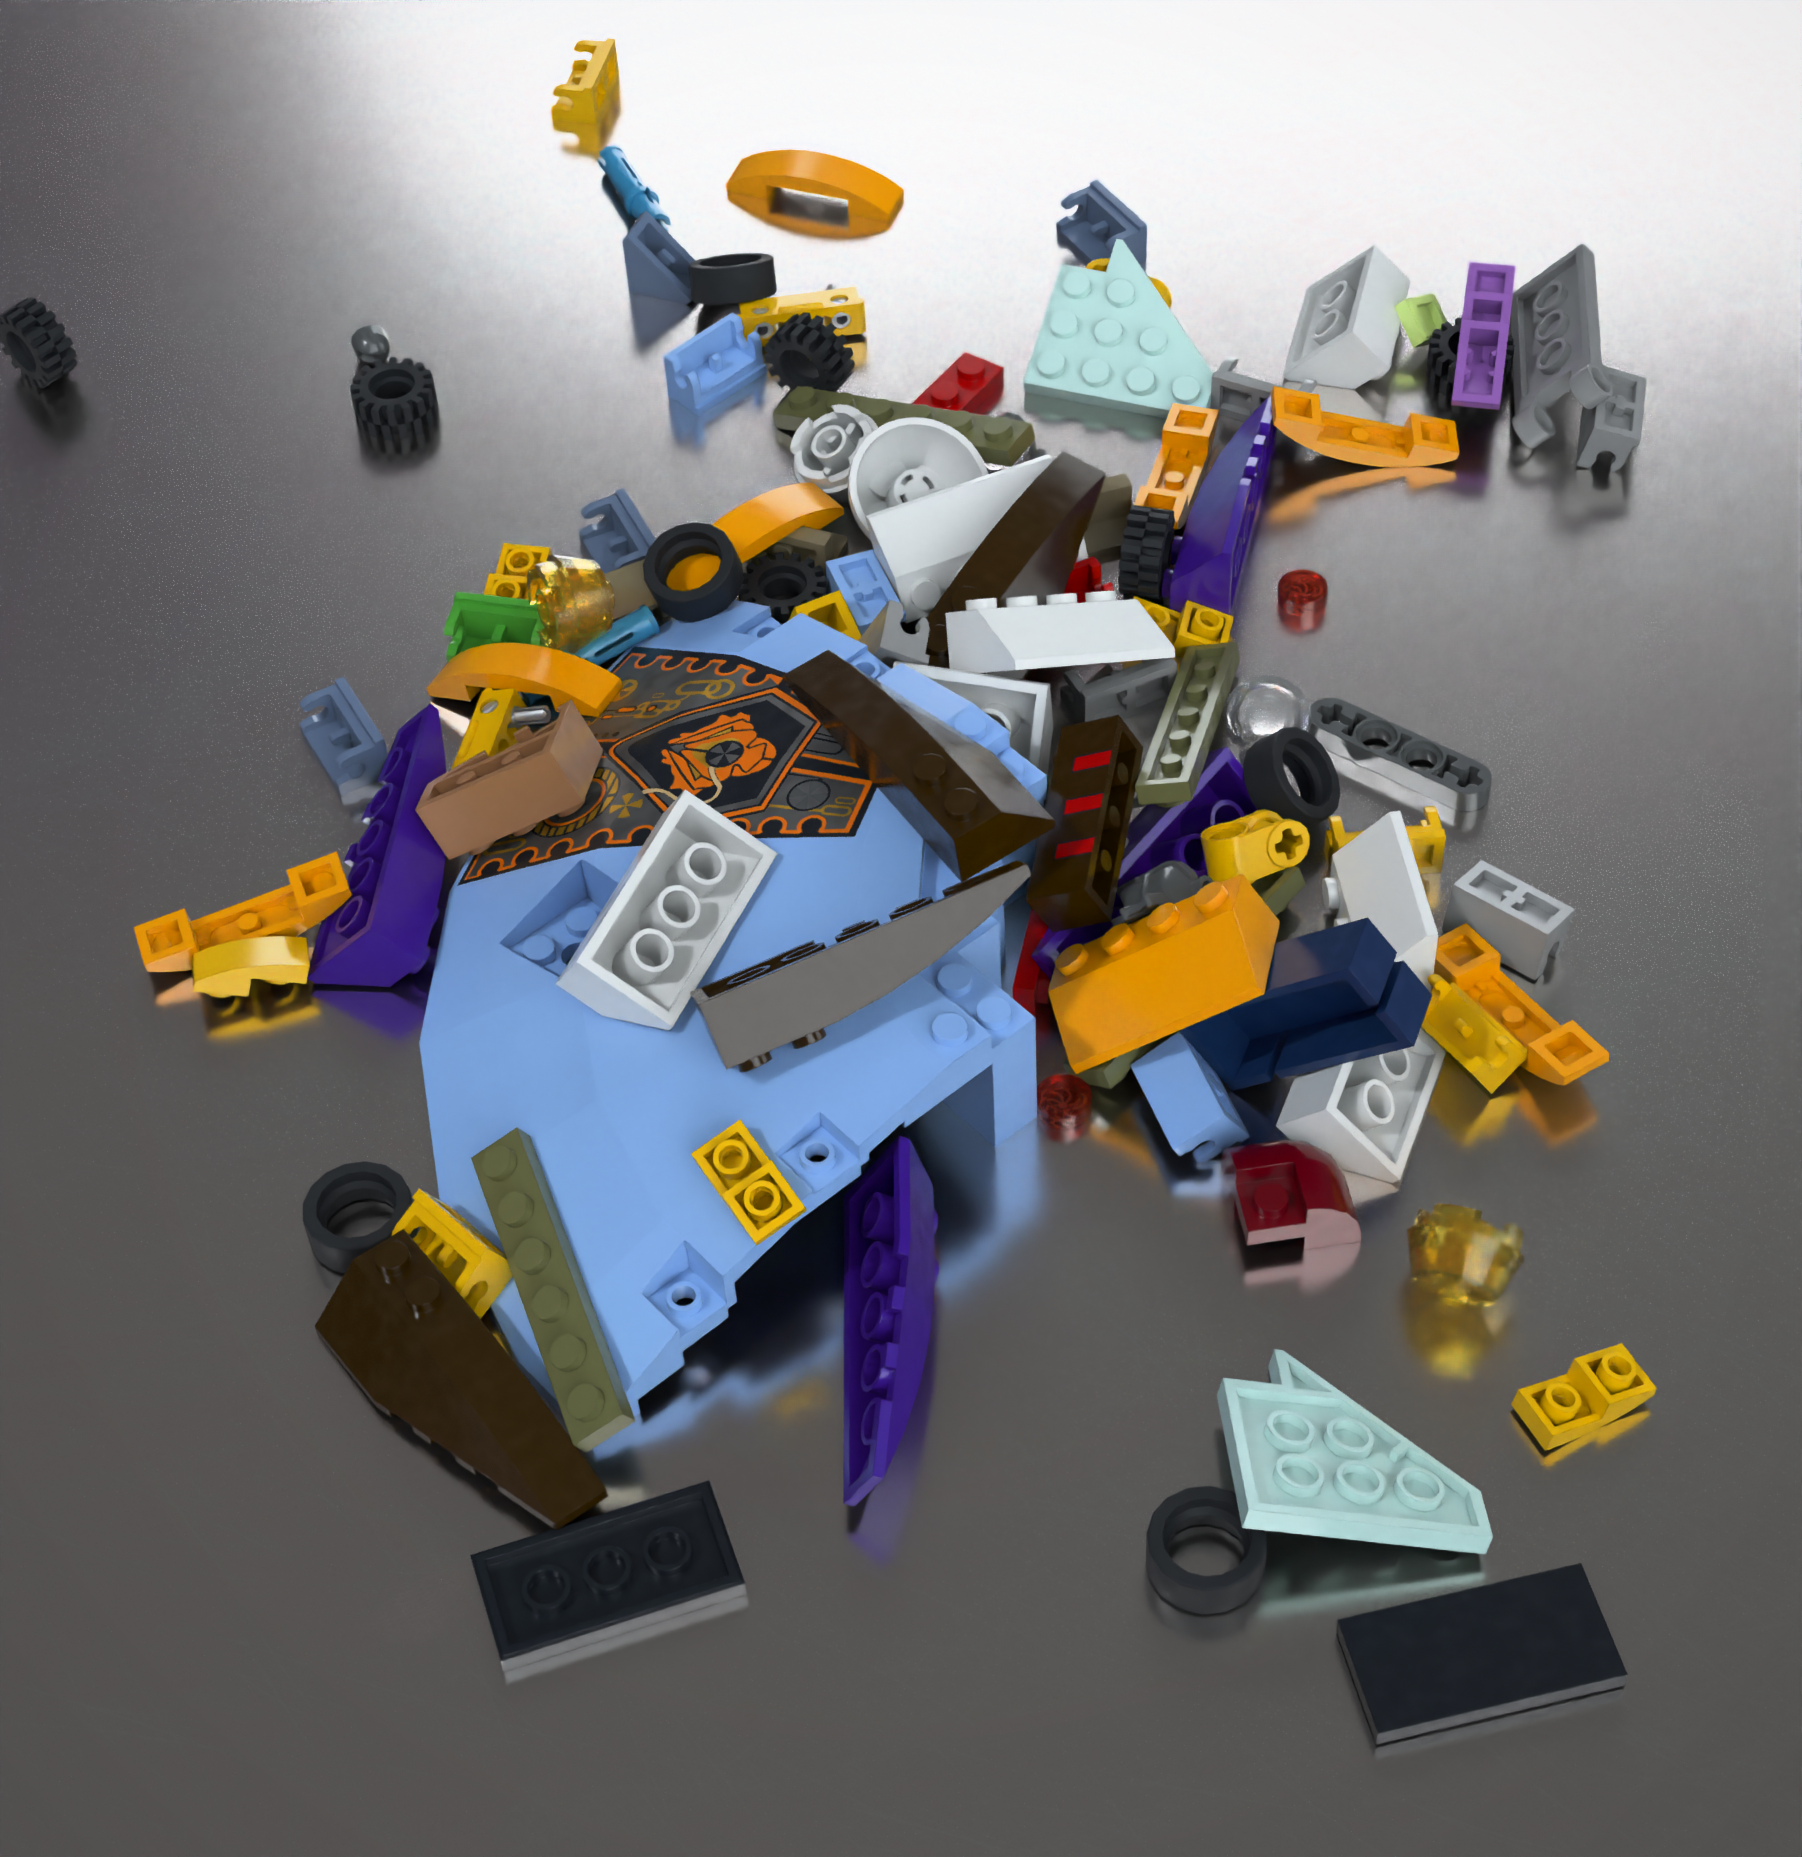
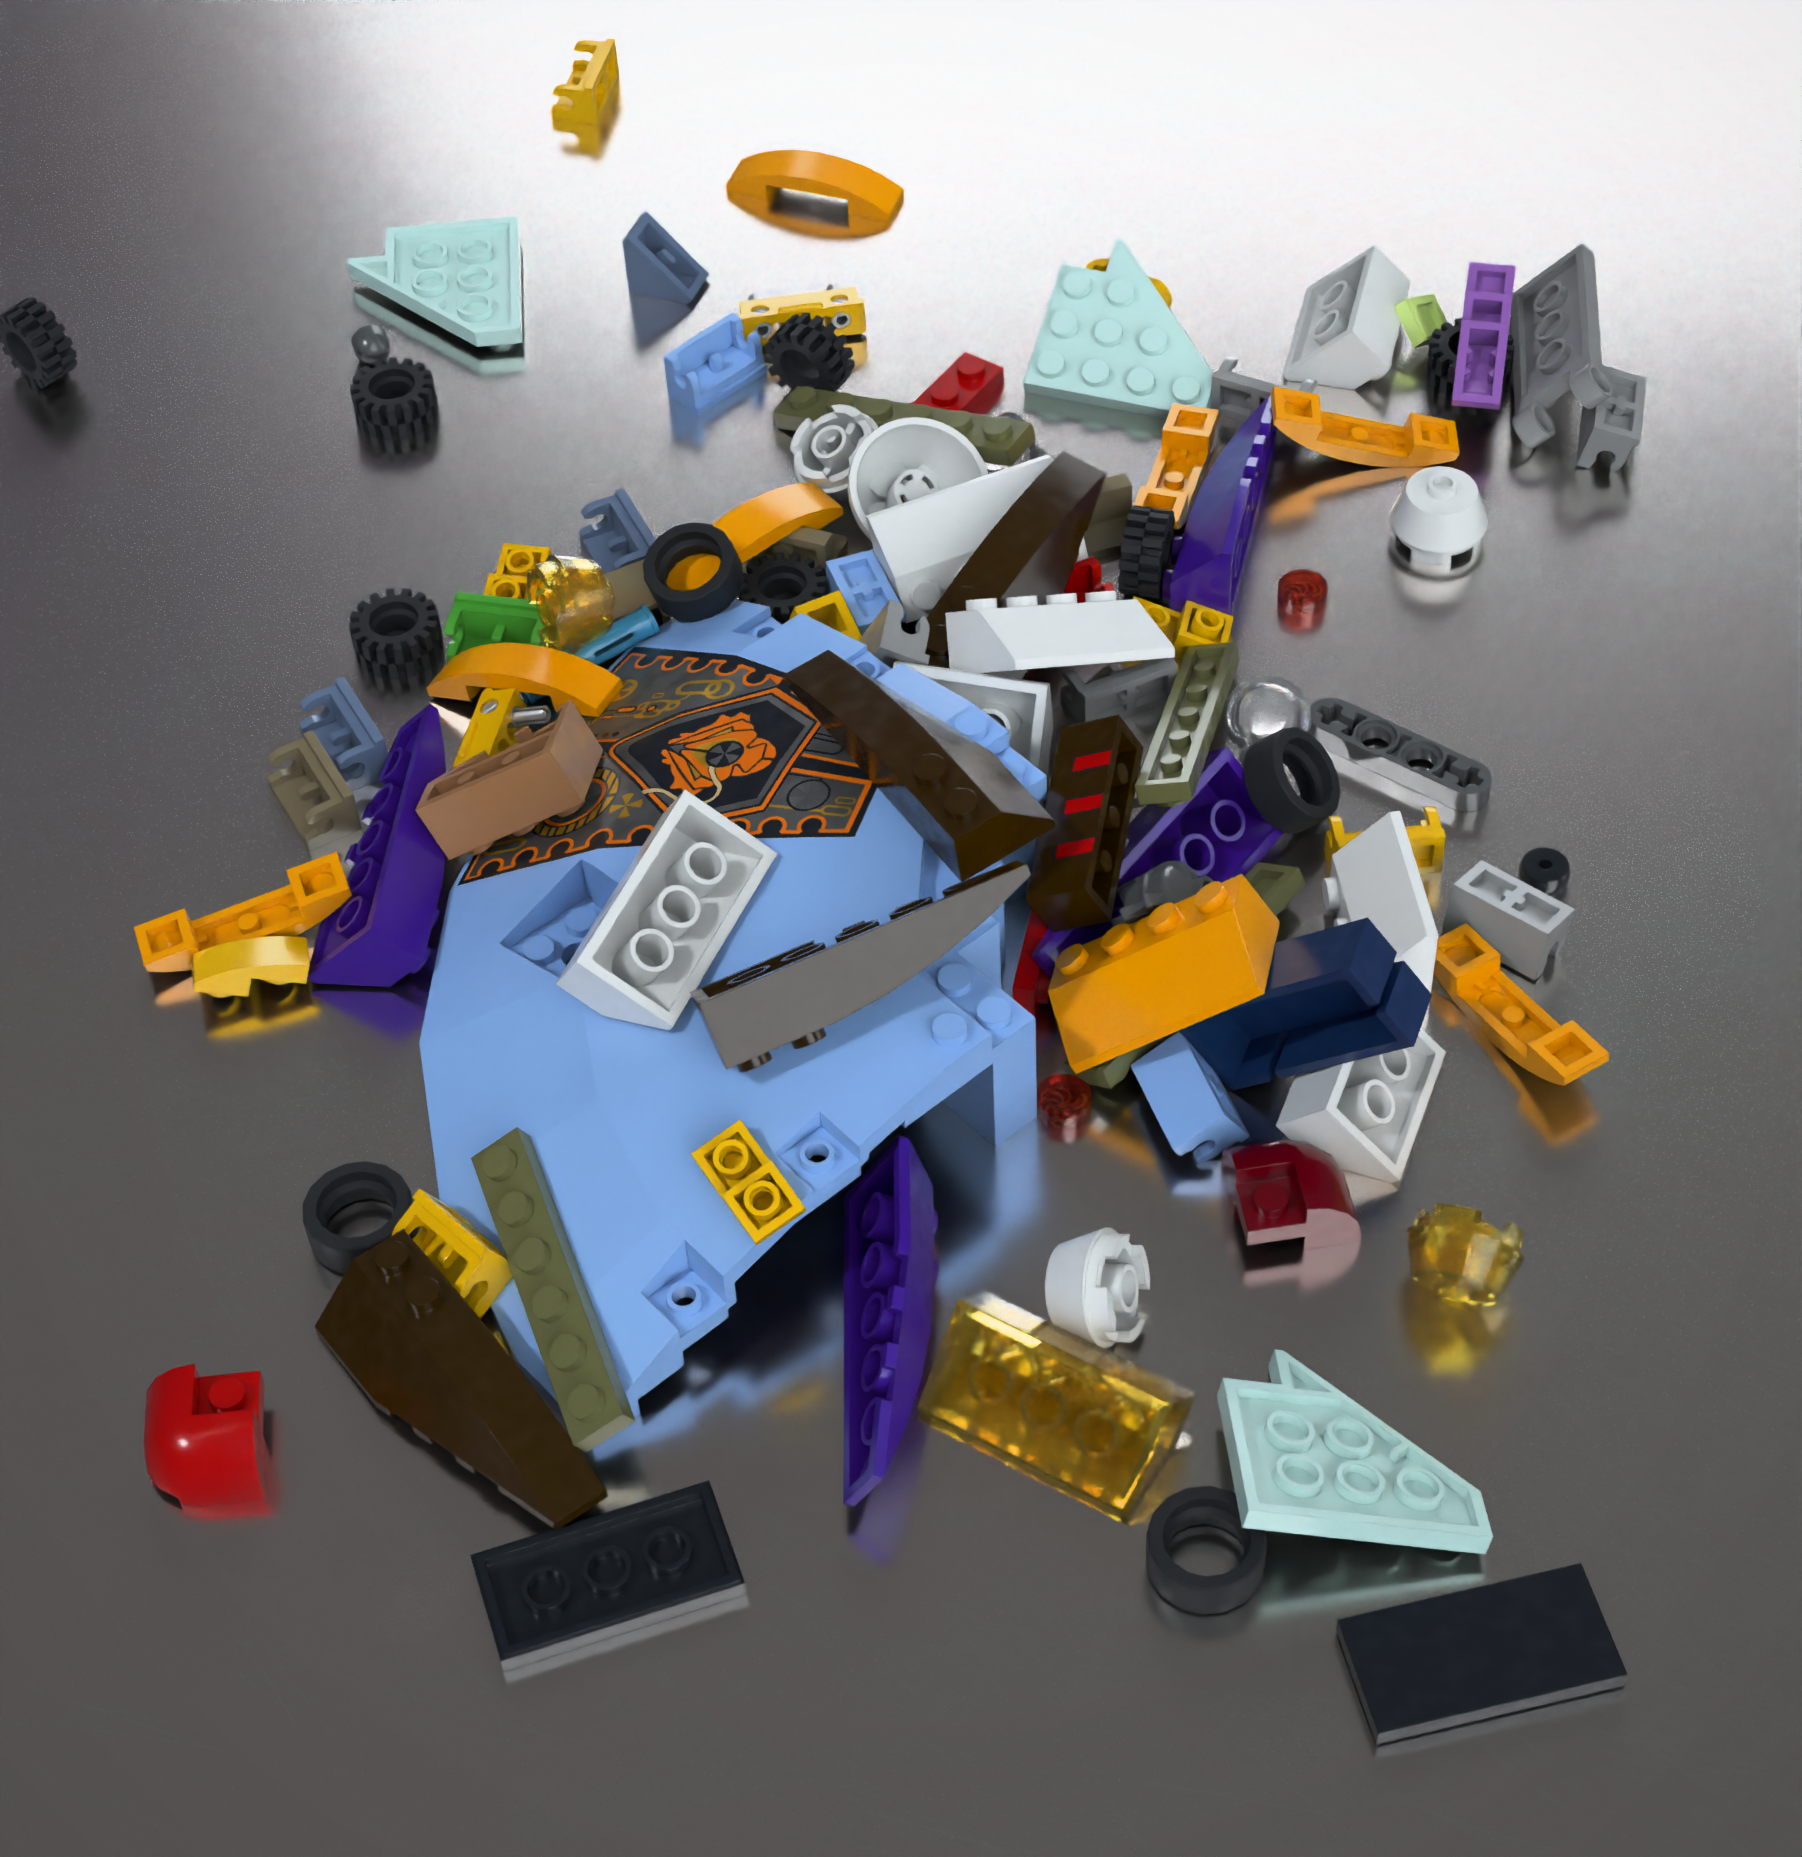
dark azure pin [598,145,671,232] -> none
black tyre [688,253,777,305] -> none
sand blue hinge [1056,179,1147,264] -> none
yellow piece [1200,809,1310,884] -> none
yellow hinge [1421,974,1527,1094] -> none
yellow slope [1511,1343,1657,1451] -> none
none -> red brick [143,1364,267,1506]
none -> dark tan hinge [267,730,362,851]
none -> light aqua wing [347,216,522,347]
none -> black tyre [349,588,444,679]
none -> clear yellow slope [917,1291,1196,1517]
none -> white cone [1045,1227,1150,1348]
none -> white cone [1389,466,1488,564]
none -> black piece [1519,847,1570,895]

